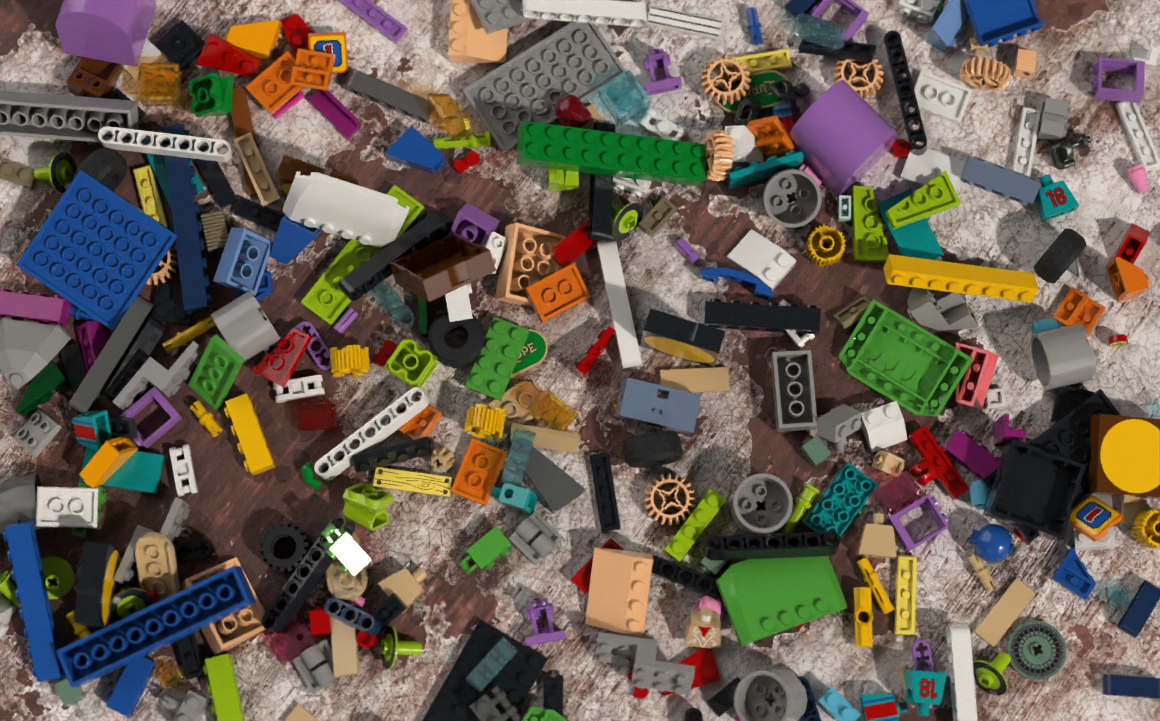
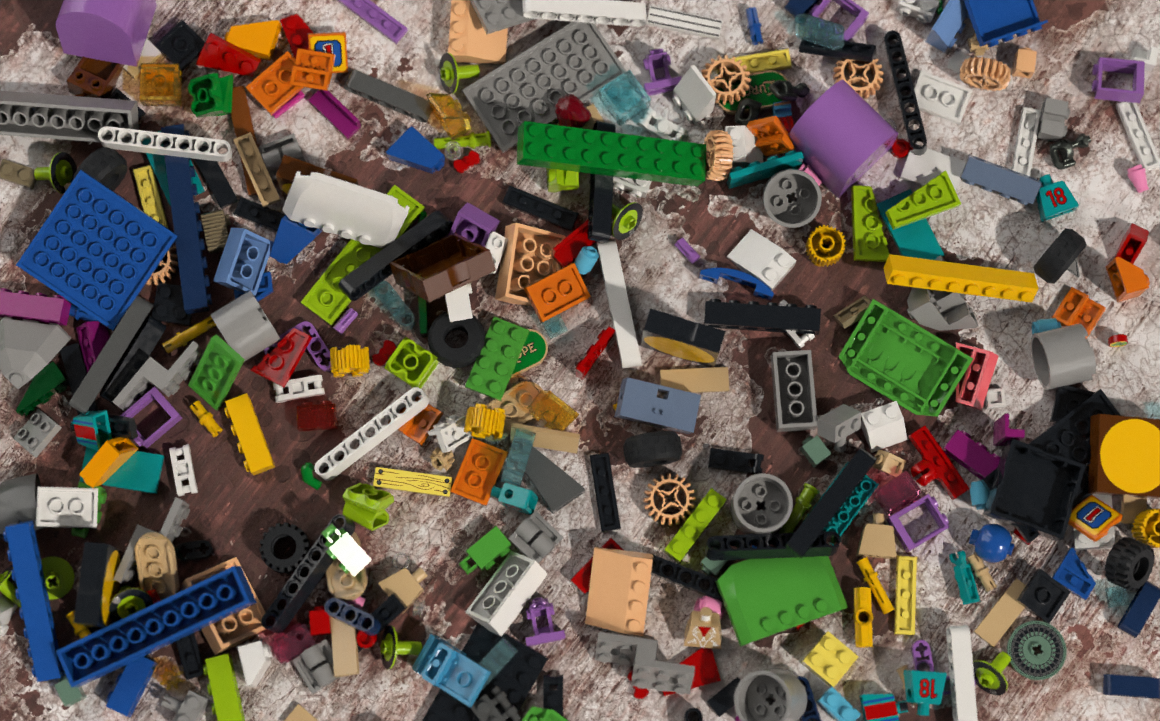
black plate [352,437,431,473] -> none
dark tan plate [639,196,678,237] -> none
light aqua piece [838,195,851,222] -> none
none -> white slope [238,641,273,688]
none -> light grey plate [259,133,305,182]
none -> dark azure piece [412,633,491,707]
none -> white bracket [428,415,473,453]
none -> lime piece [439,53,480,94]
none -> clear bush [445,141,461,161]
none -> white slope [465,551,548,636]
none -> black tile [502,186,579,232]
none -> clear light blue plate [542,314,568,340]
none -> medium azure brick [574,246,599,275]
none -> white slope [672,65,717,124]
none -> black plate [708,448,764,474]
none -> black beam [785,448,877,558]
none -> light yellow brick [801,631,859,687]
none -> teal plate [949,550,980,605]
none -> black plate [1016,569,1070,624]
none -> black tyre [1105,537,1155,591]

